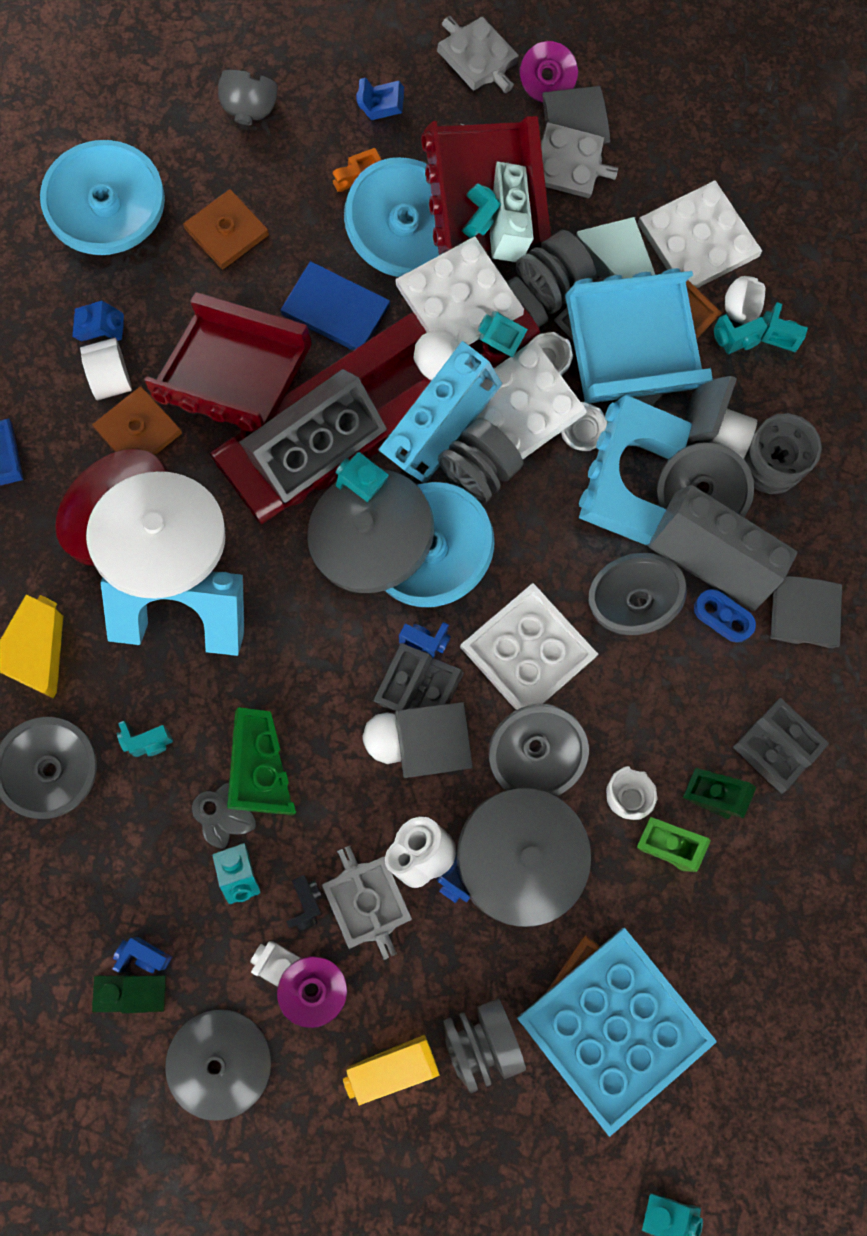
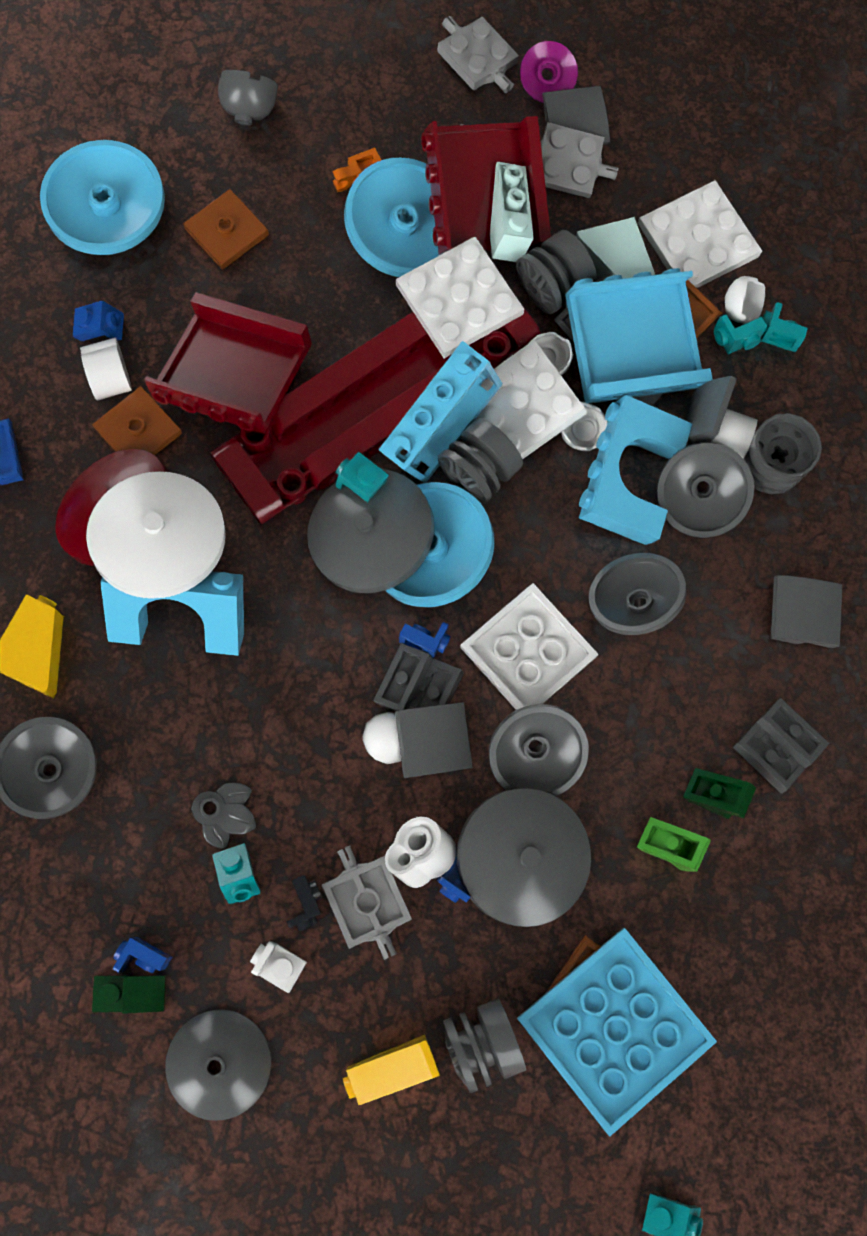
teal bracket [117,720,173,758] -> none
green wing [227,707,296,815] -> none
dark grey slope [239,369,387,503] -> none
magenta dish [277,956,347,1028] -> none
blue tile [280,261,390,351] -> none
blue bracket [356,77,404,120] -> none
white hair [414,330,459,380] -> none
teal bracket [461,183,501,239] -> none
teal bracket [477,310,528,358] -> none
dark grey beam [506,276,548,328] -> none
white hair [606,766,658,820] -> none
dark grey slope [648,485,798,611] -> none
blue plate [694,590,756,643] -> none

